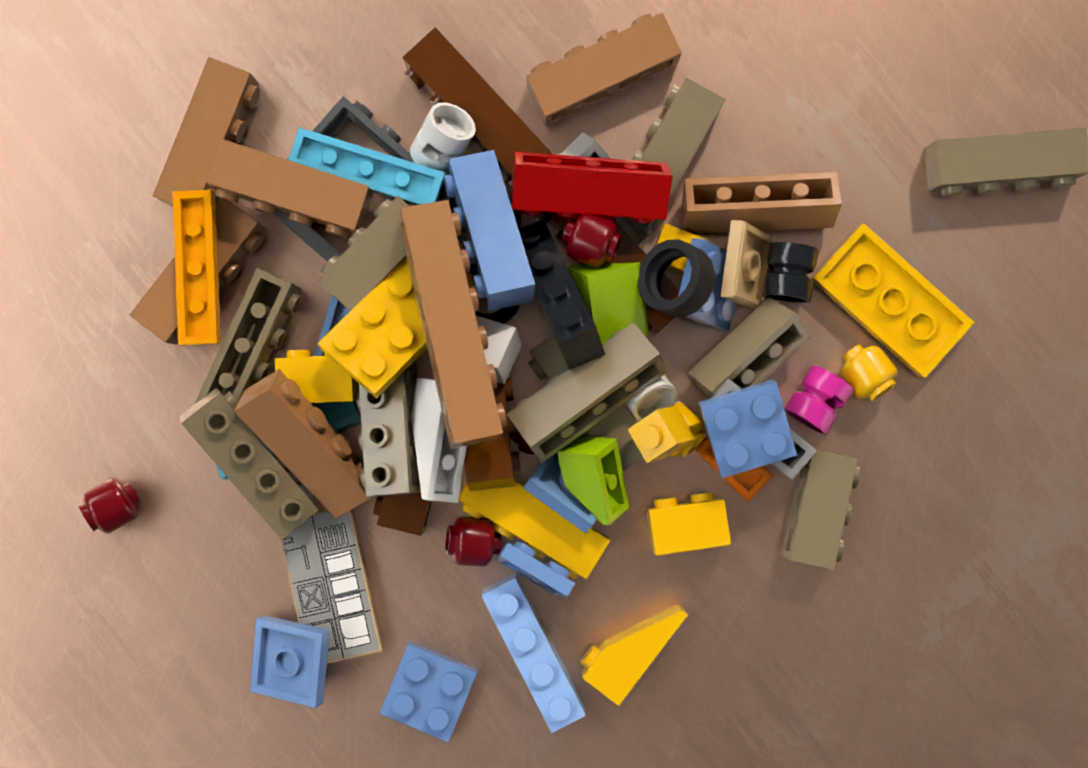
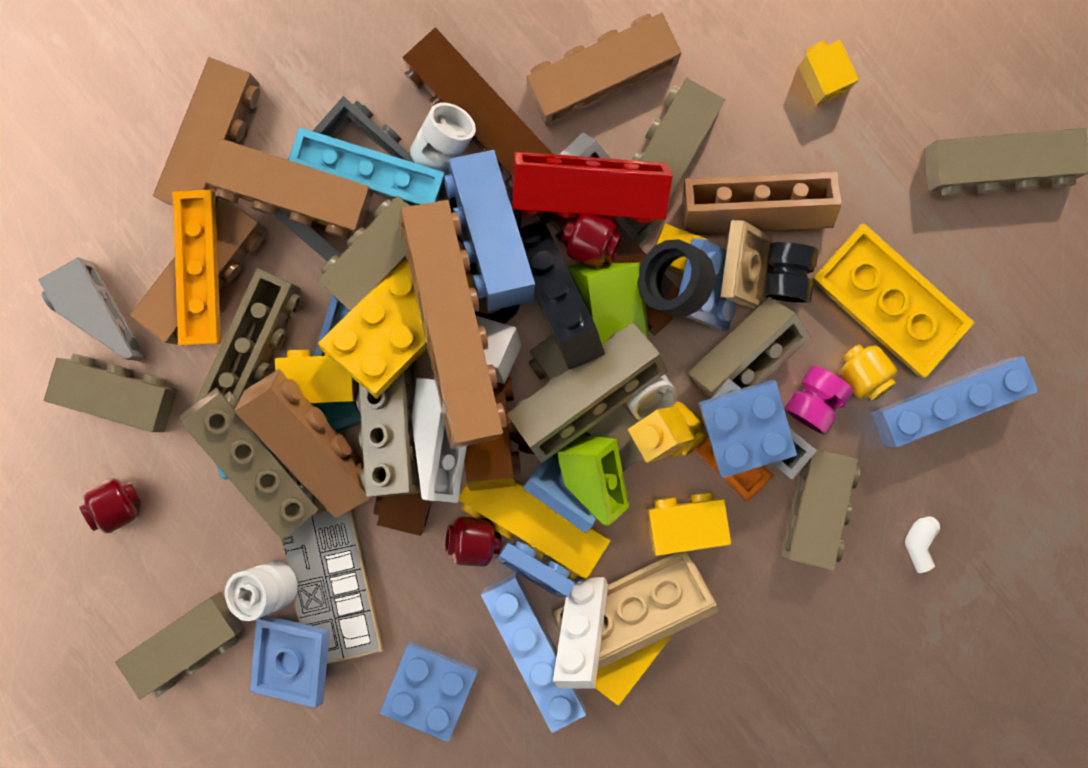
none -> light grey slope [38,257,146,361]
none -> dark tan brick [43,353,177,433]
none -> dark tan brick [115,592,245,700]
none -> white wheel [225,561,298,621]
none -> tan tile [552,551,719,669]
none -> white plate [553,577,608,688]
none -> yellow brick [798,40,859,106]
none -> medium blue brick [870,356,1038,447]
none -> white arm [905,516,940,573]

